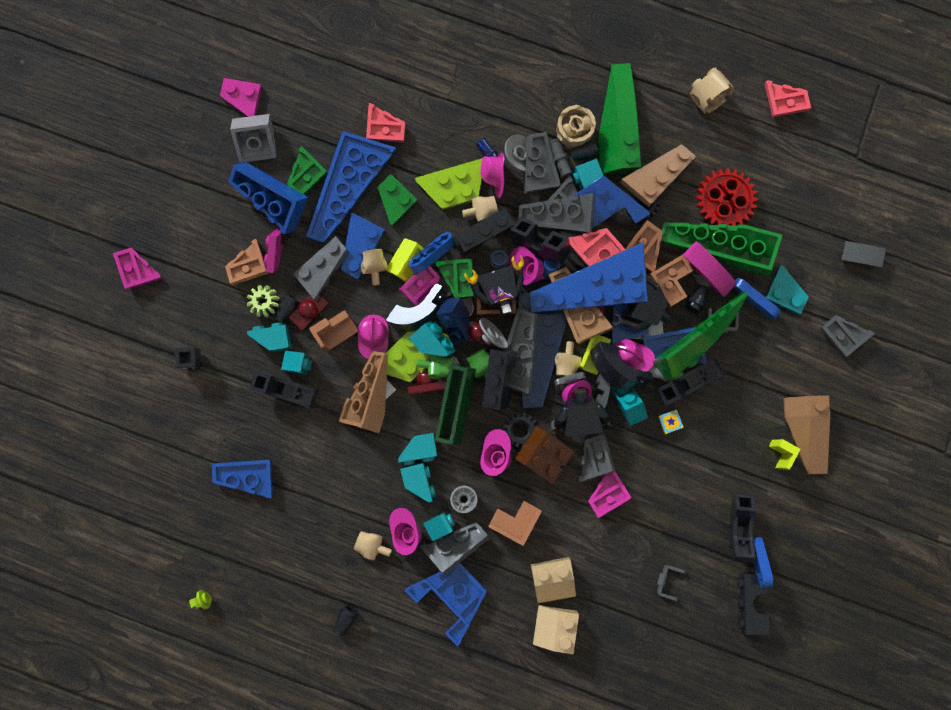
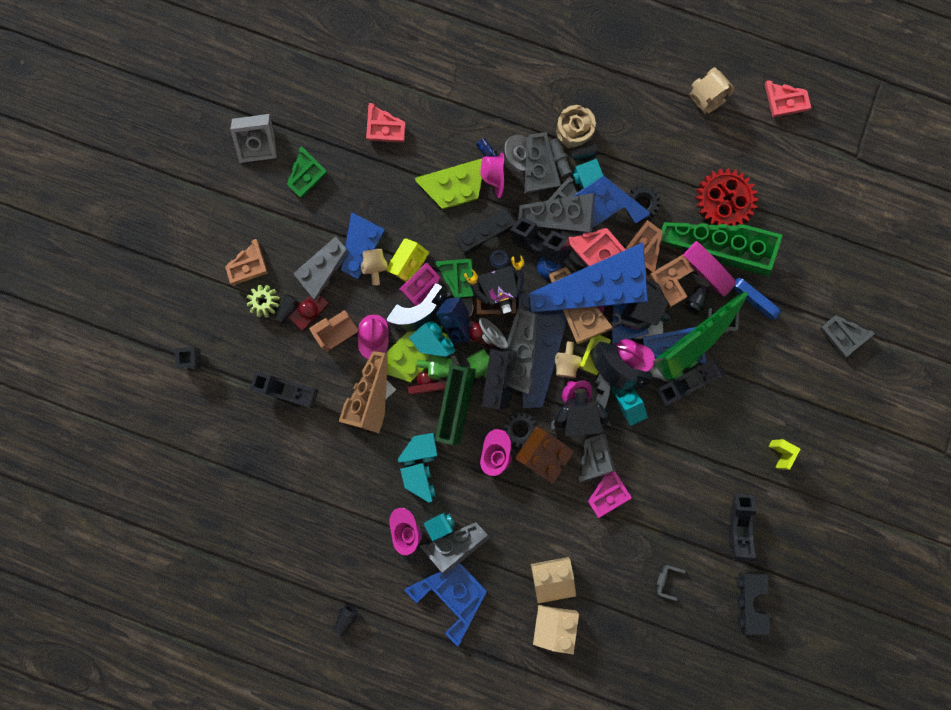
dark pink wing [113,248,162,290] -> none
lime plate [189,590,212,609] -> none
blue wing [212,460,273,499] -> none
dark pink wing [220,78,262,117] -> none
blue wedge [228,162,308,235] -> none
teal slope [247,323,292,352] -> none
dark pink wing [264,227,283,273] -> none
teal slope [281,351,313,375] -> none
blue wing [306,131,397,243] -> none
tan piece [354,531,392,560] -> none
green wing [378,174,418,227] -> none
blue beam [409,232,456,274] -> none
light grey wheel [450,485,477,513] -> none
tan piece [462,196,498,223] -> none
nougat panel [488,501,542,546] -> none
dark pink piece [508,246,545,285] -> none
dark grey piece [554,372,586,394] -> none
green wedge [598,63,641,175] -> none
medium nougat wing [620,144,696,207] -> none
tile [658,409,684,434] -> none
blue beam [753,537,773,589] -> none
teal wing [765,265,809,315] -> none
medium nougat wedge [783,395,830,474] -> none
dark grey slope [842,241,886,268] -> none

